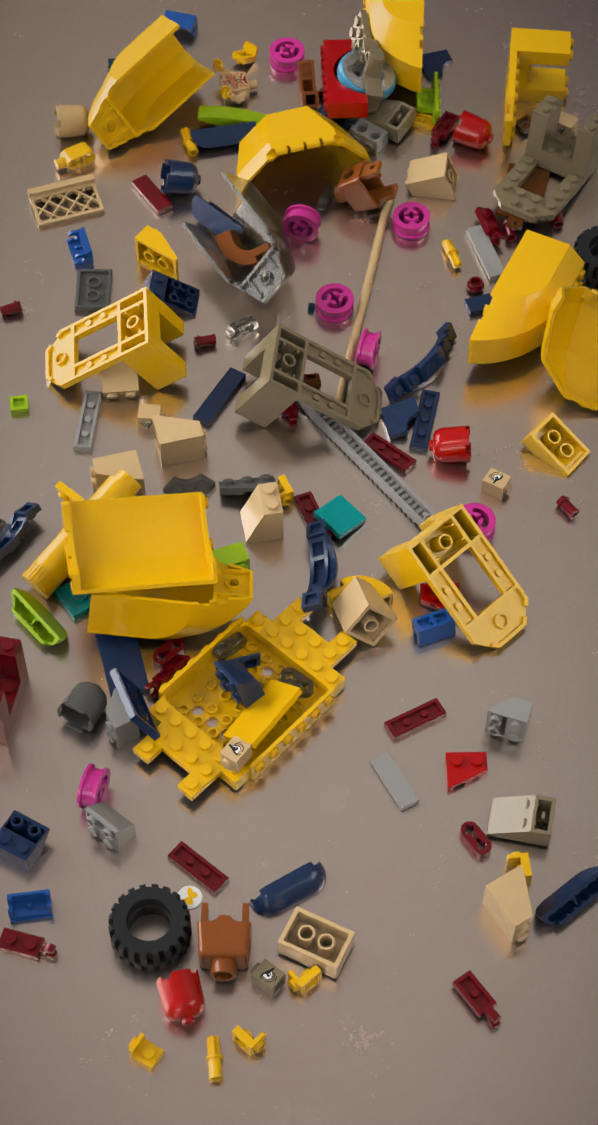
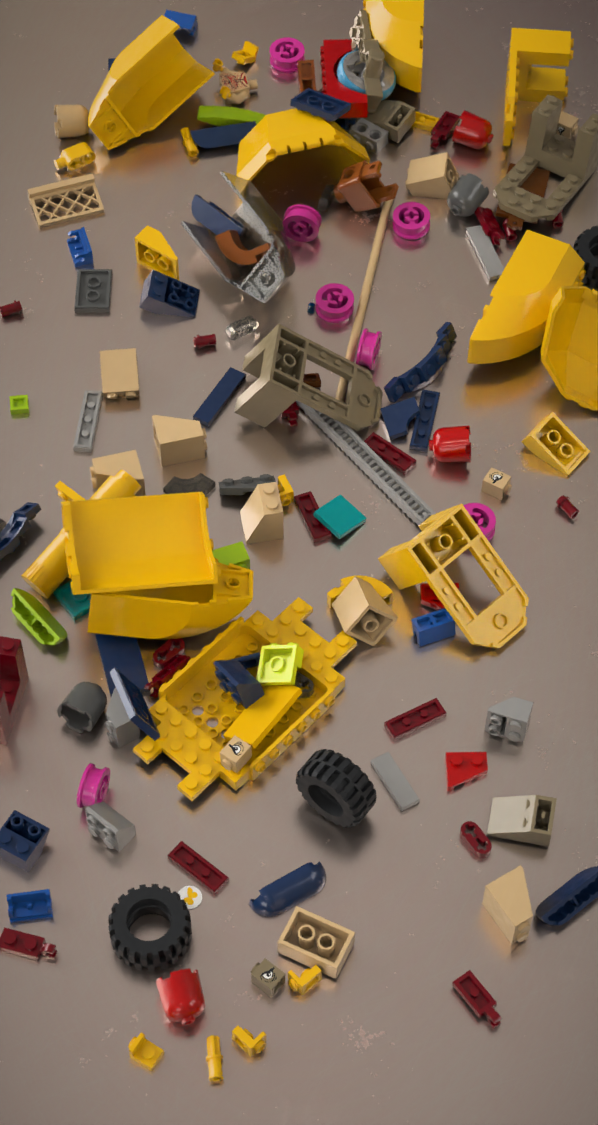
yellow bracket [46,287,187,390] -> none
dark red tile [132,174,173,216] -> none
tan brick [137,403,165,430] -> none
dark blue cylinder [160,159,201,195] -> none
dark orange piece [197,903,252,981] -> none
clear smoke beam [212,632,247,660] -> none
dark blue piece [301,519,338,613] -> none
lime bracket [416,71,441,124] -> none
dark blue tile [422,49,452,80] -> none
yellow axle [442,239,462,269] -> none
dark blue tile [464,293,493,316] -> none
dark red plate [467,277,484,293] -> none
yellow bracket [506,852,532,885] -> none
reddish brown tile [515,114,532,134] -> none
none -> neon yellow plate [256,642,304,686]
none -> dark blue plate [290,88,351,121]
none -> black tyre [296,749,377,827]
none -> dark grey cylinder [447,173,489,217]

